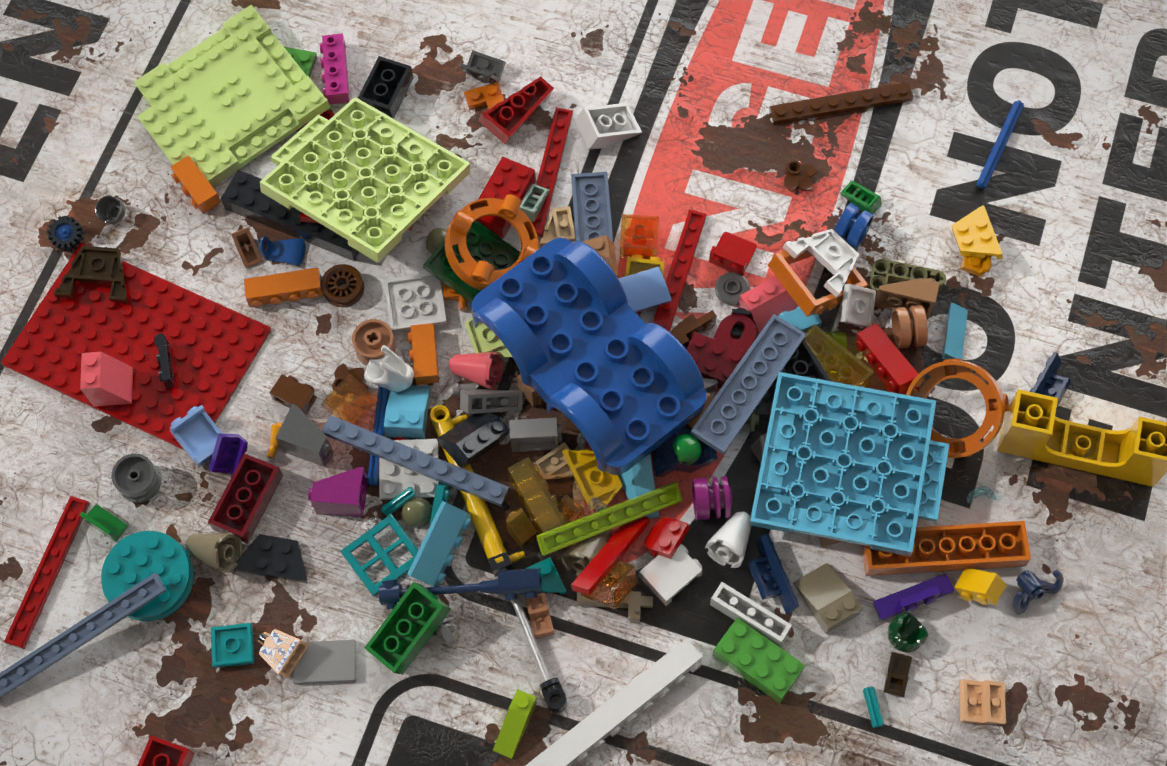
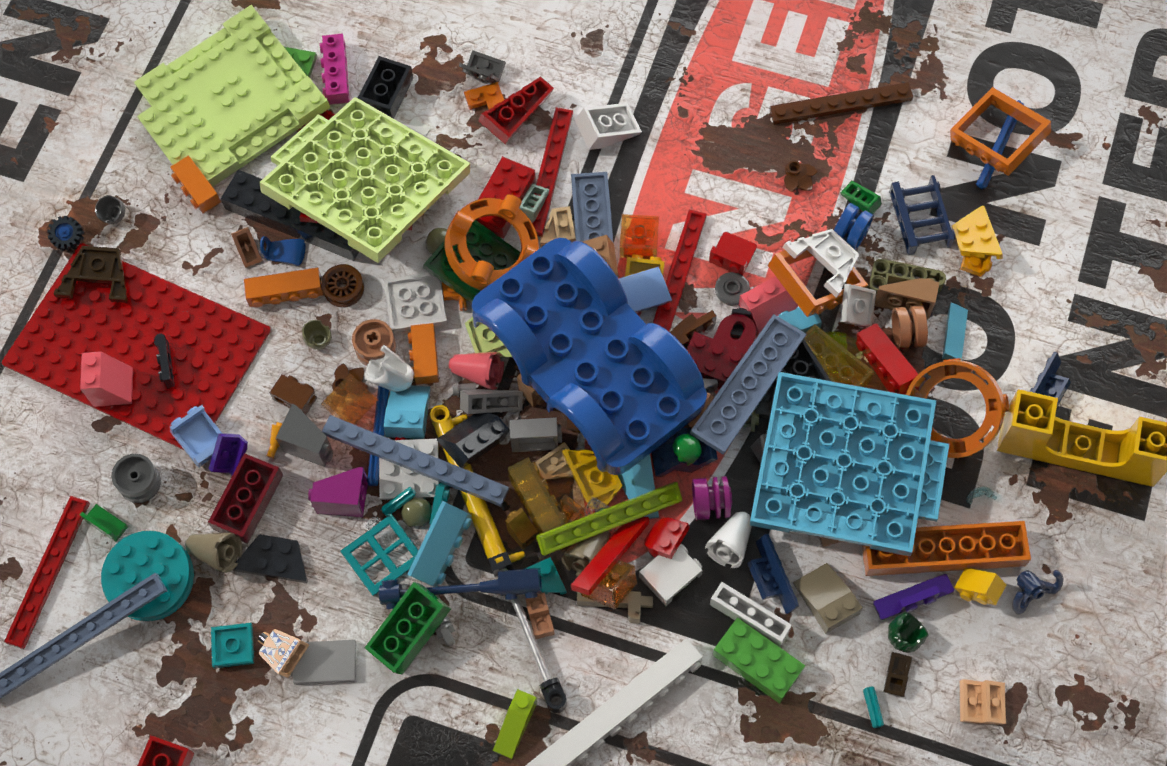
none -> olive hair [302,320,332,350]
none -> dark blue fence [889,175,956,255]
none -> orange window [950,87,1051,176]

